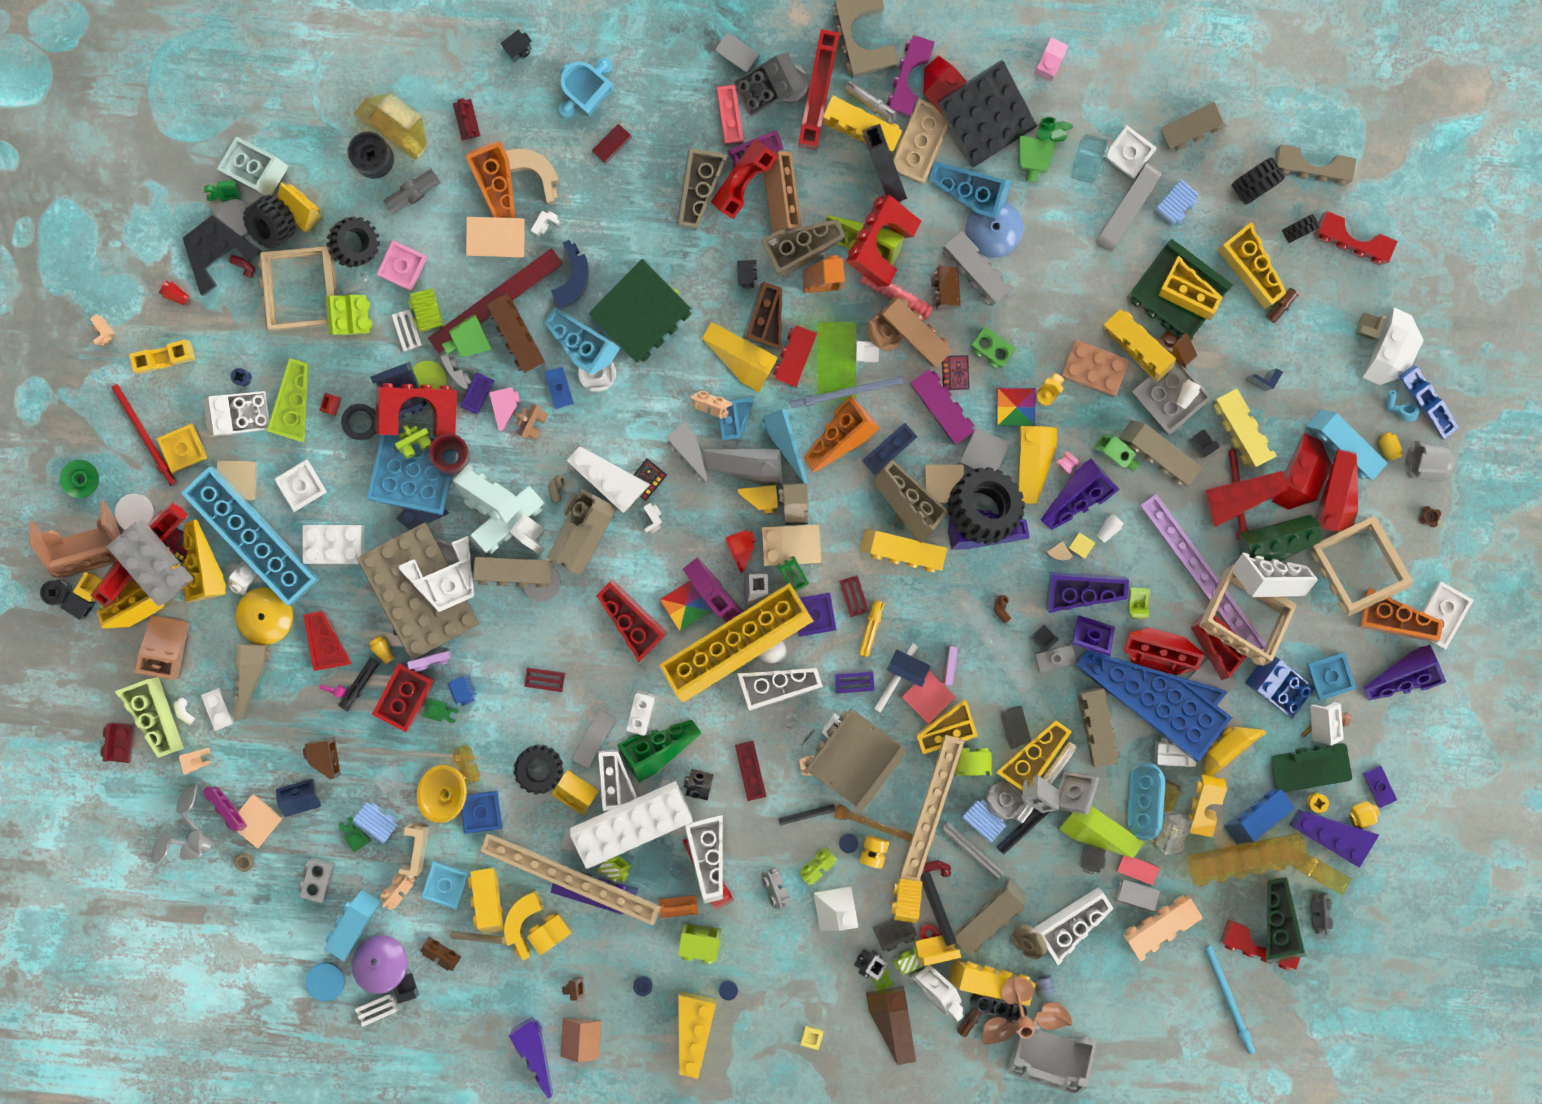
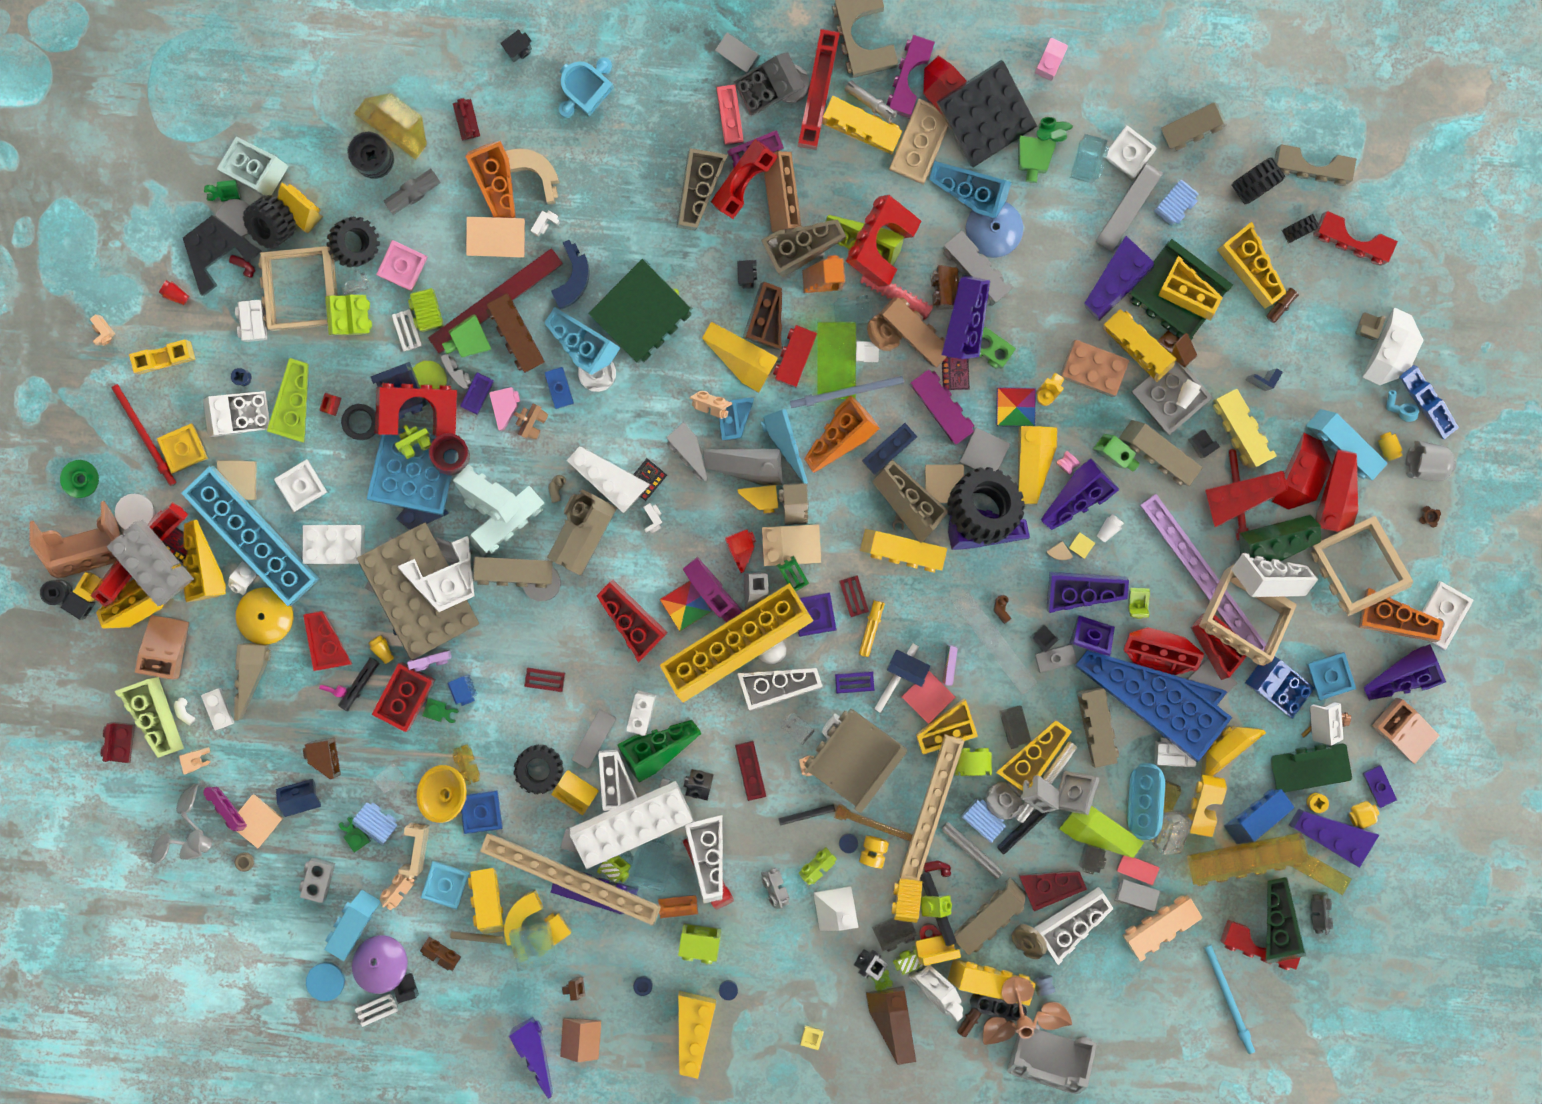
white panel [509,514,544,555] -> none
dark red slope [591,124,632,164] -> none
black slope [862,124,907,203] -> none
none -> white brick [235,300,268,342]
none -> clear light blue brick [509,922,557,972]
none -> lime bracket [921,895,952,918]
none -> dark purple wedge [942,276,990,359]
none -> dark red wing [1019,871,1087,911]
none -> dark purple wedge [1084,236,1154,321]
none -> slope [1371,698,1440,764]

